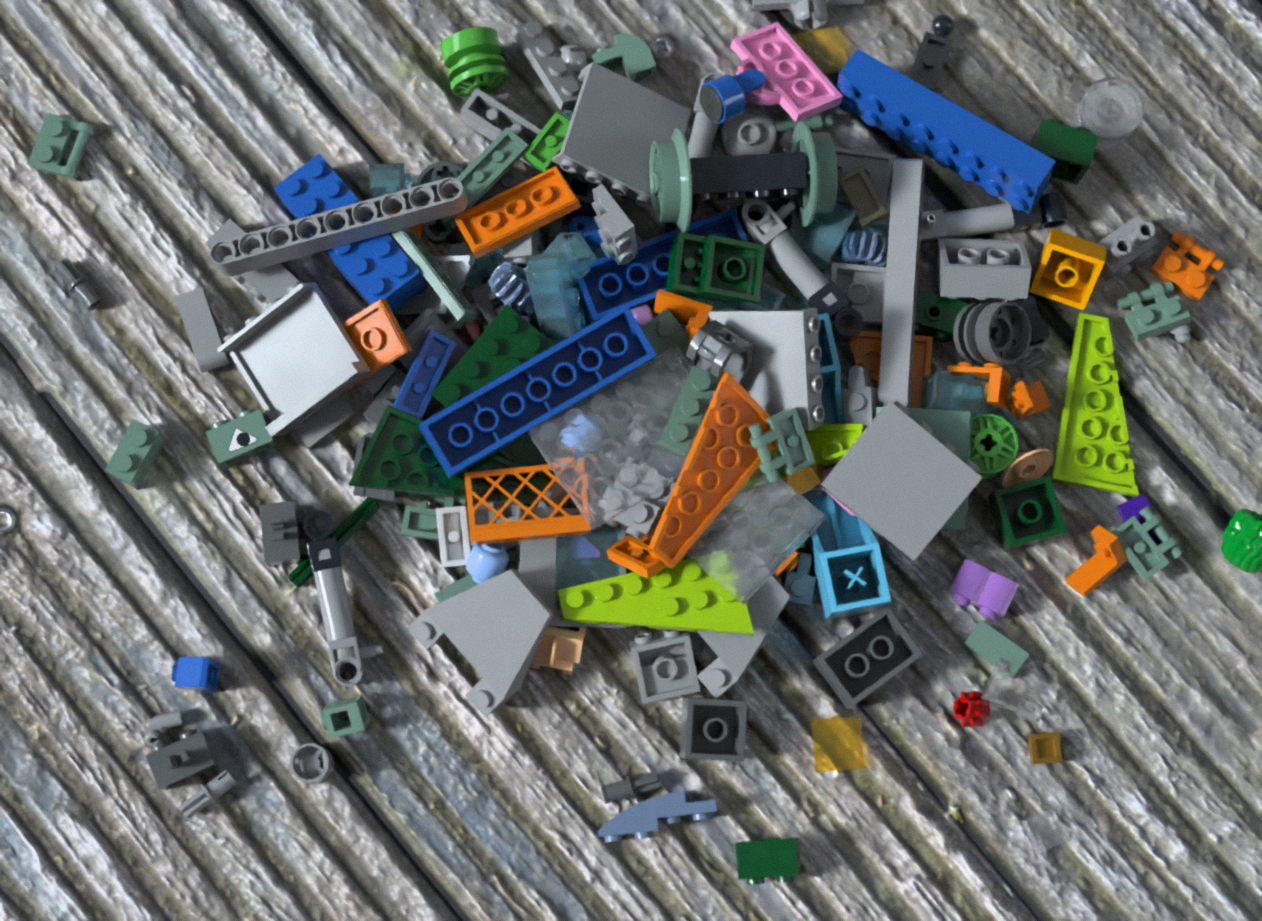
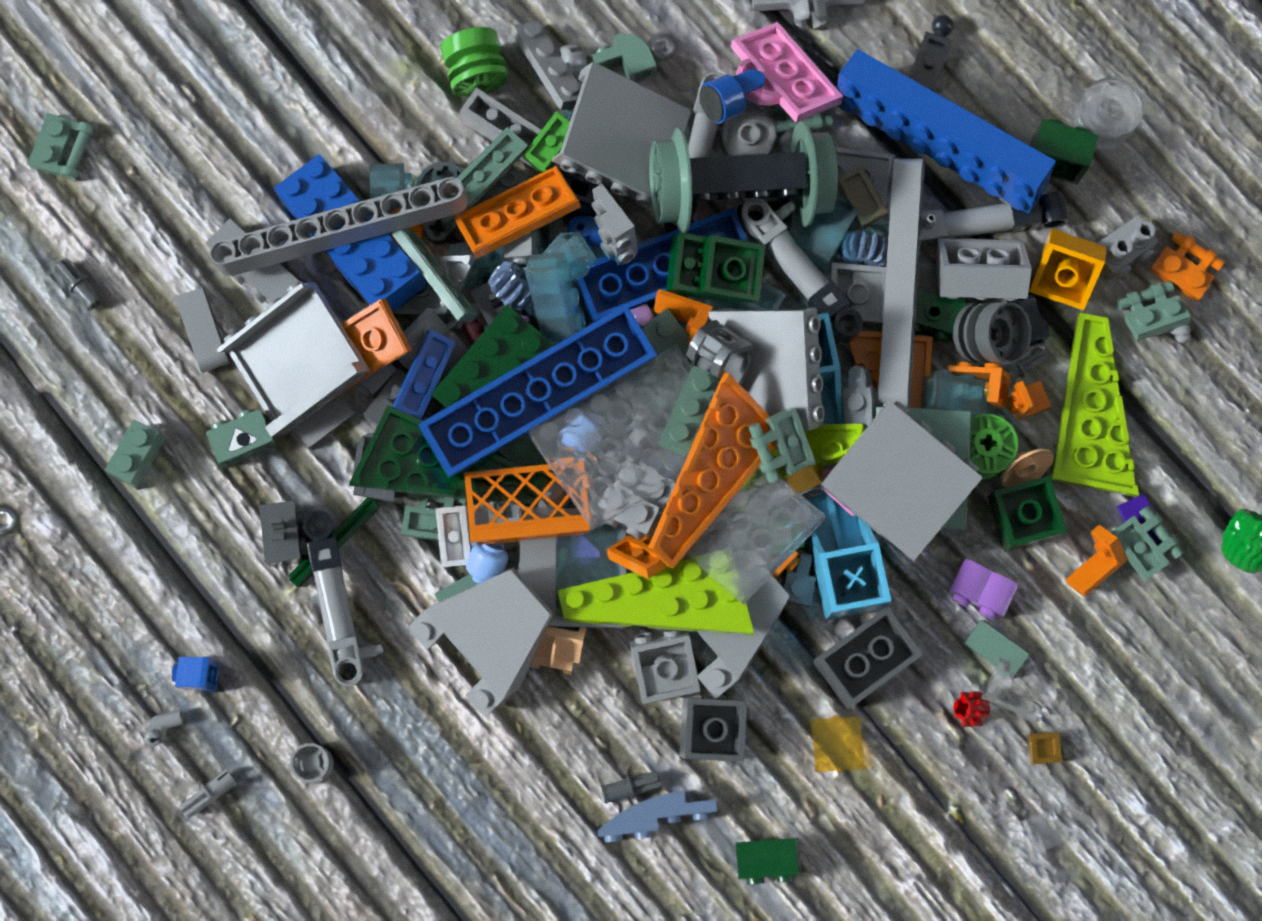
dark grey brick [145,729,220,790] -> none
sand green brick [321,694,370,738] -> none
clear yellow piece [791,25,848,75] -> none

